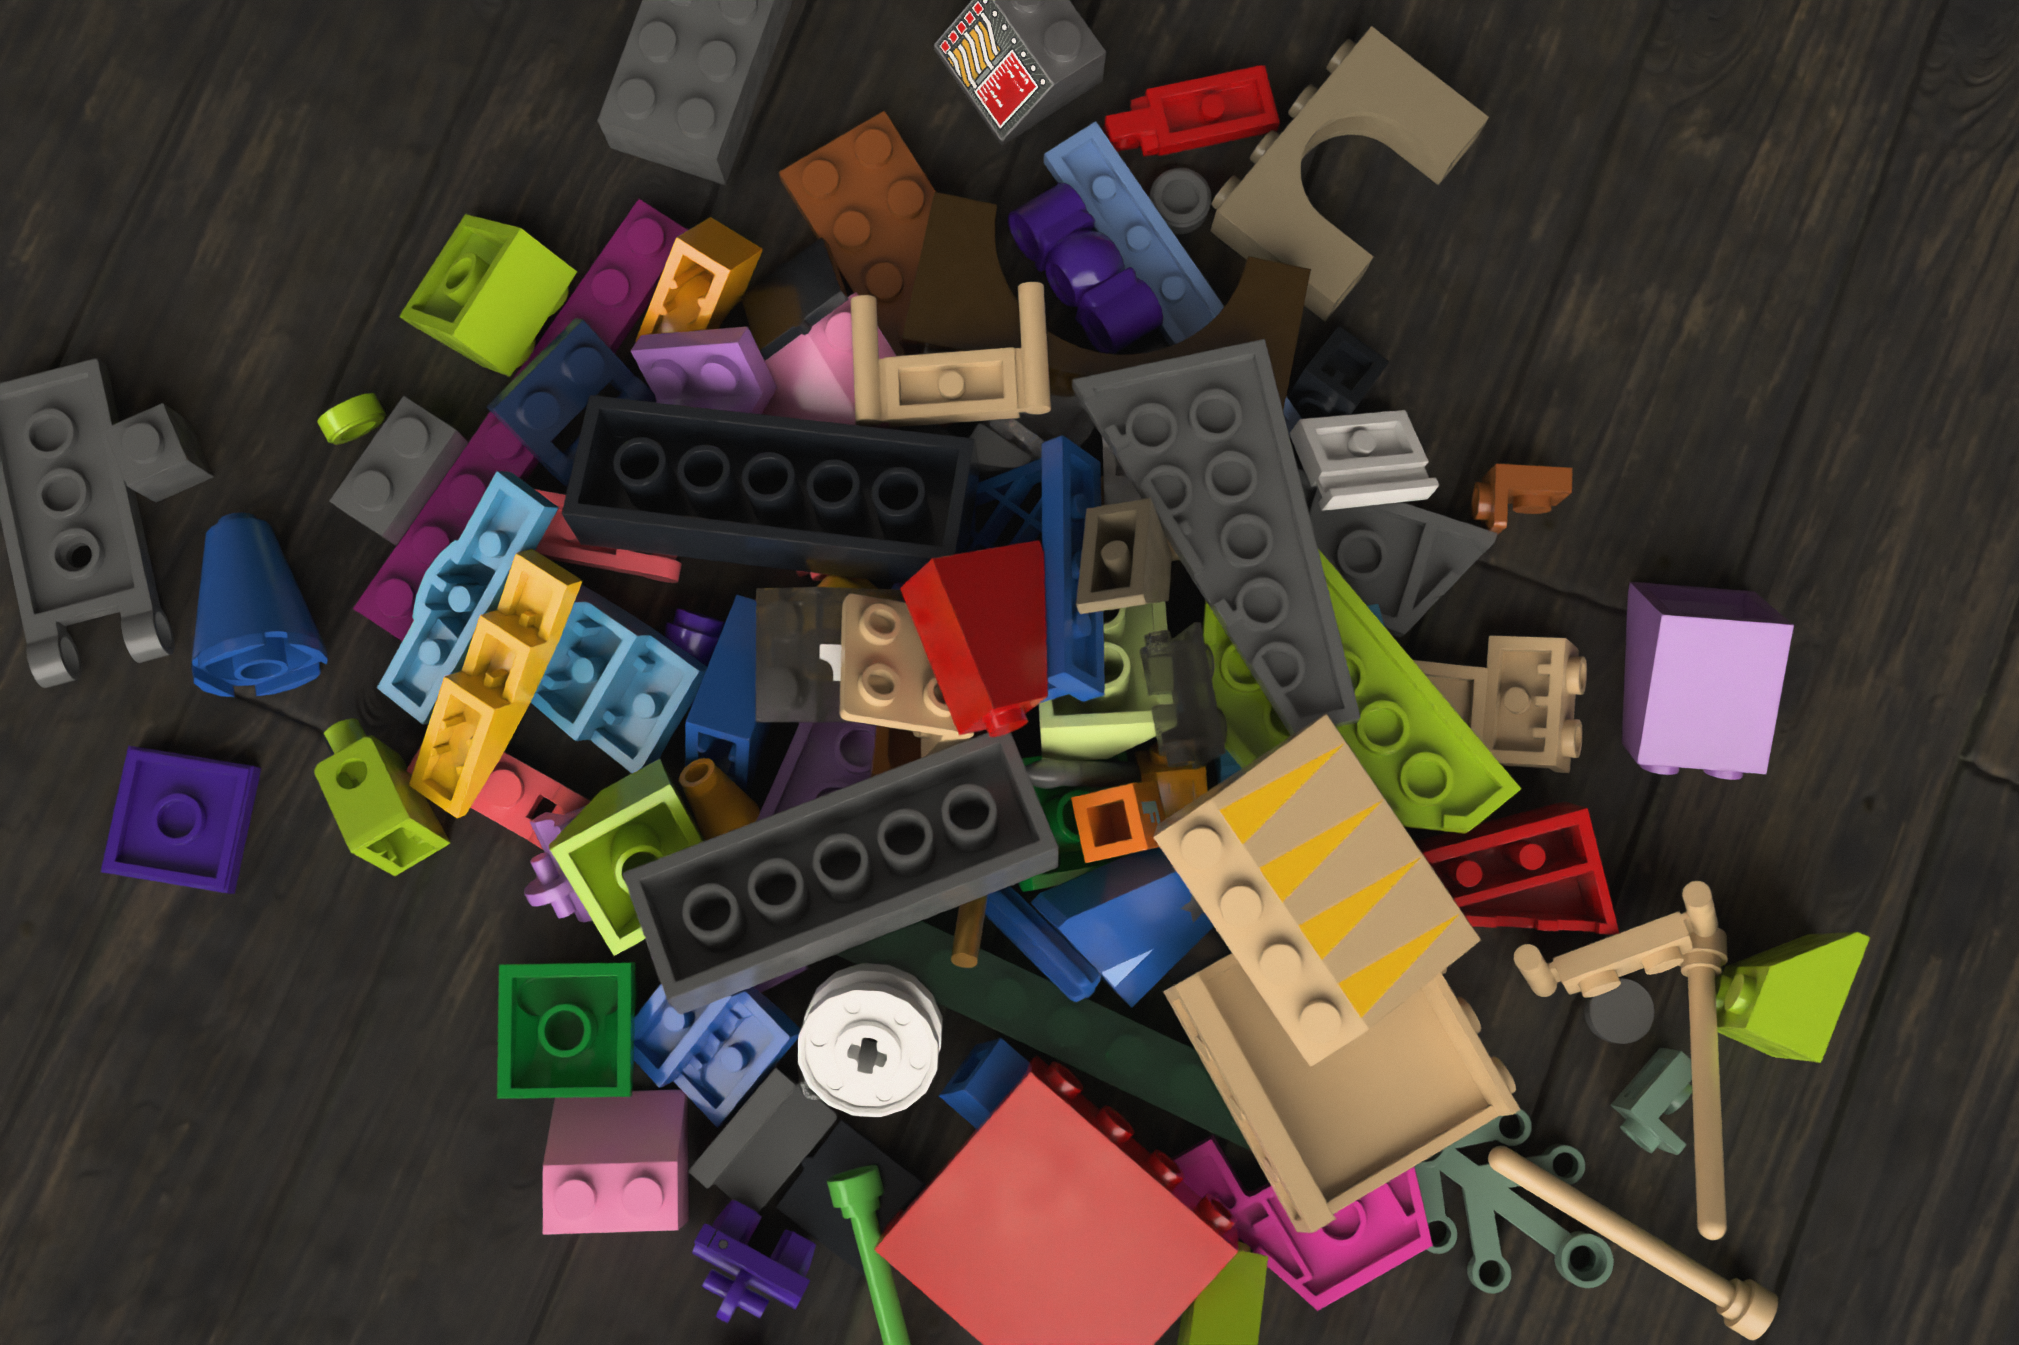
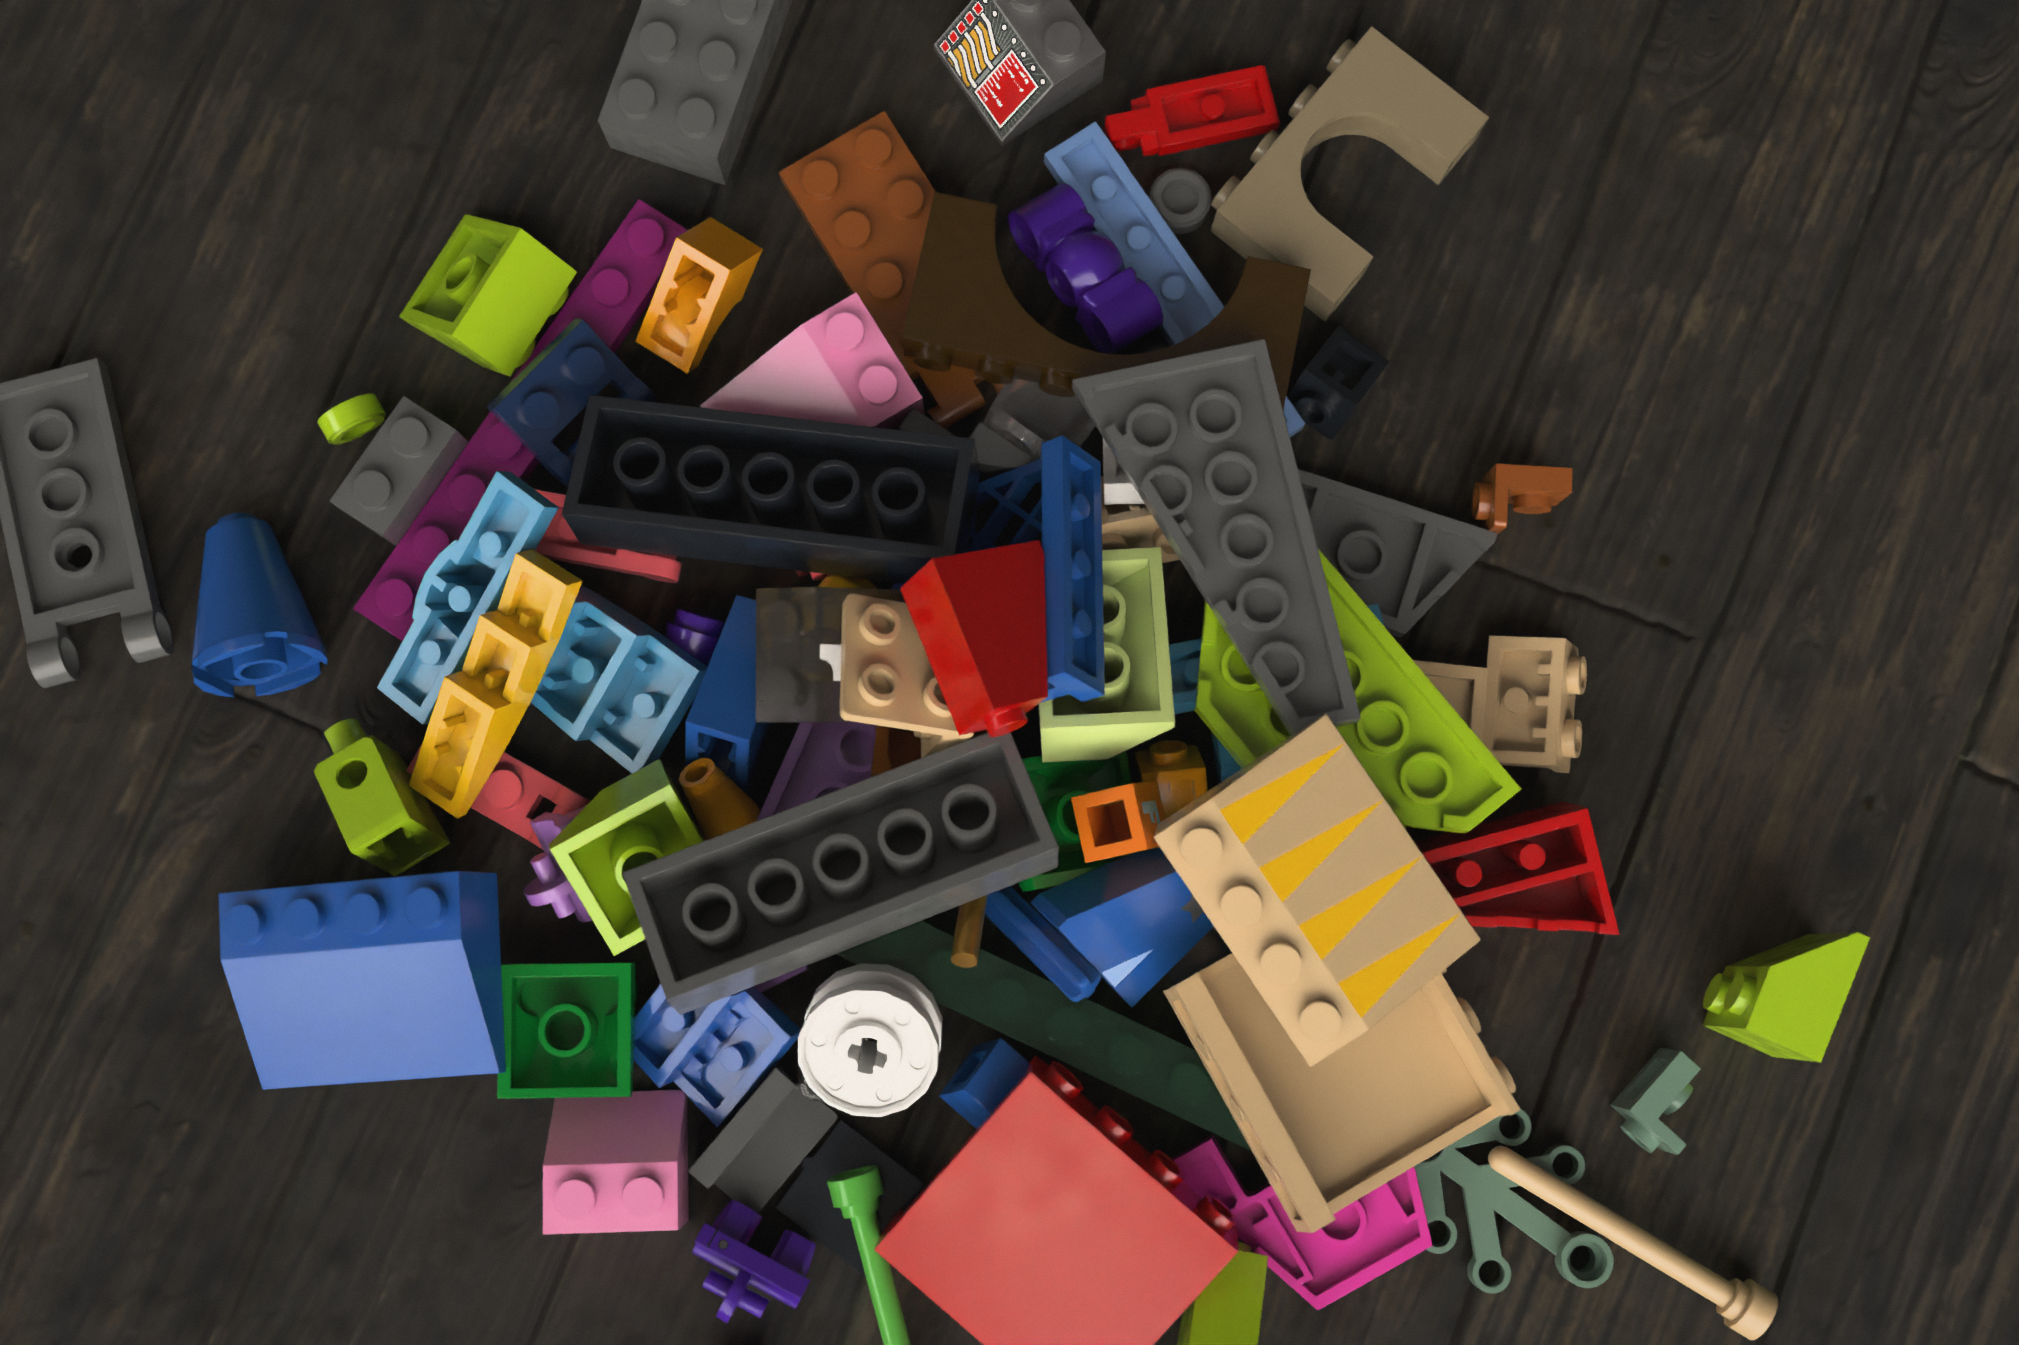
dark purple tile [101,745,261,894] -> none
dark grey brick [103,403,214,503] -> none
medium lavender bracket [631,326,777,414] -> none
black piece [741,237,849,361] -> none
tan plate [851,282,1051,427] -> none
dark grey piece [1025,759,1140,789] -> none
dark tan slope [1076,498,1172,614] -> none
clear smoke hinge [1140,622,1227,770] -> none
white plate [1289,410,1439,511] -> none
tan plate [1514,881,1718,998] -> none
dark grey tile [1584,978,1654,1044] -> none
slope [1622,582,1794,780] -> none
tan piece [1679,928,1728,1240] -> none
none -> slope [219,871,506,1090]

